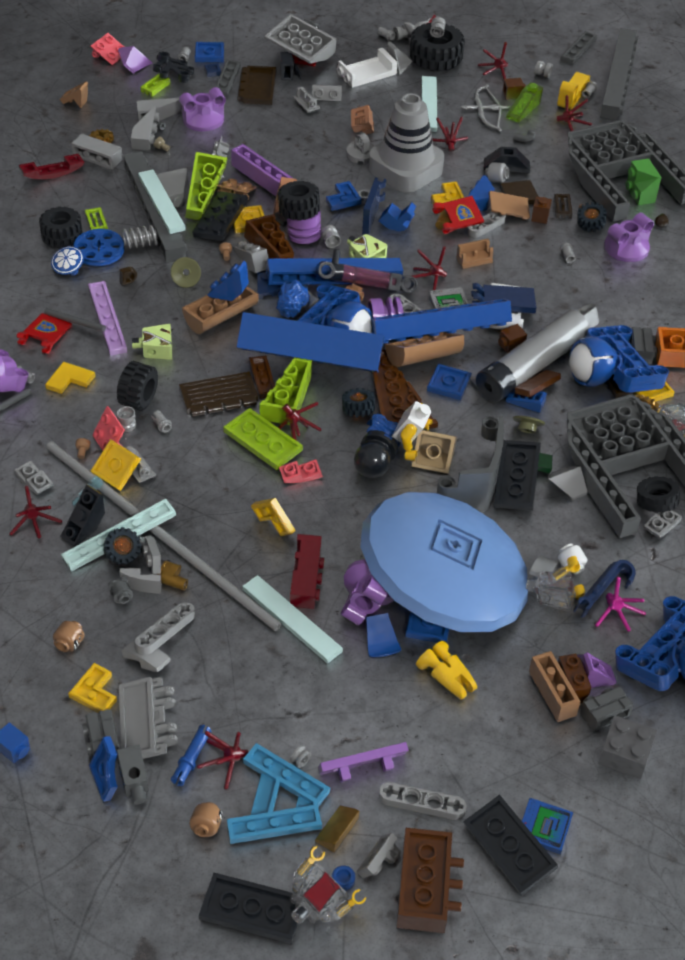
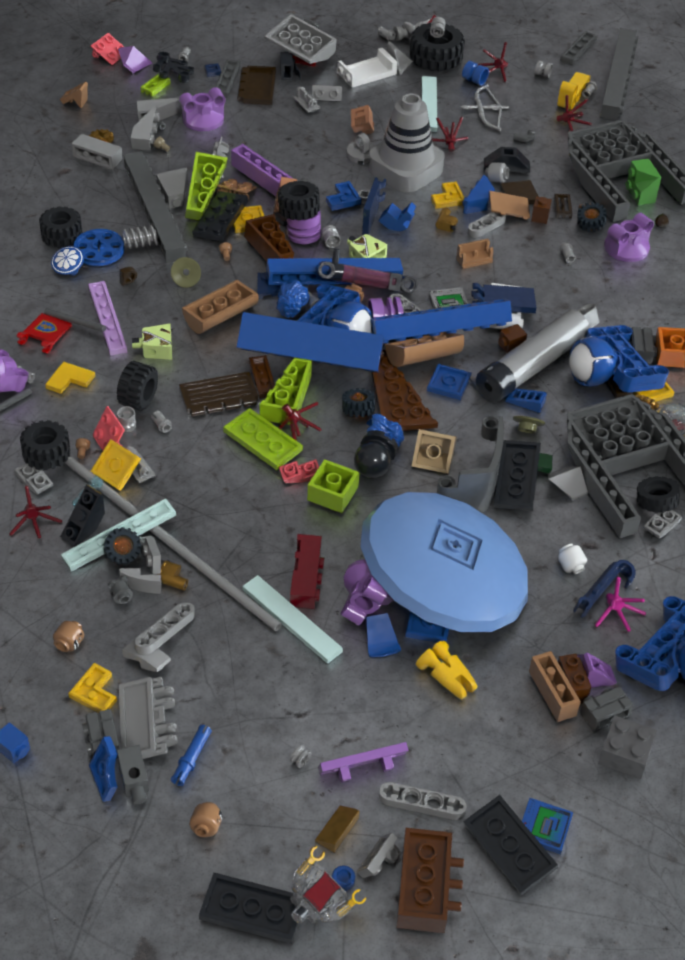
dark red slope [19,153,84,179] -> none
lime tile [85,207,108,230] -> none
light aqua tile [138,170,185,234] -> none
blue tile [195,42,224,63] -> none
dark red plant [197,731,249,789] -> none
blue slope [207,261,249,301] -> none
dark azure plate [227,743,330,844] -> none
light grey slope [232,241,269,273] -> none
yellow tile [251,498,296,536] -> none
white torso [392,401,433,461] -> none
dark red plant [412,246,447,290] -> none
red flag [432,196,484,234] -> none
reddish brown brick [502,78,526,100] -> none
clear neon green slope [506,82,543,123] -> none
reddish brown tile [515,370,561,397] -> none
clear torso [526,556,585,612] -> none
light grey slope [529,555,559,582] -> none
none -> black tyre [20,420,71,470]
none -> lime brick [307,459,359,513]
none -> blue wheel [462,61,489,86]

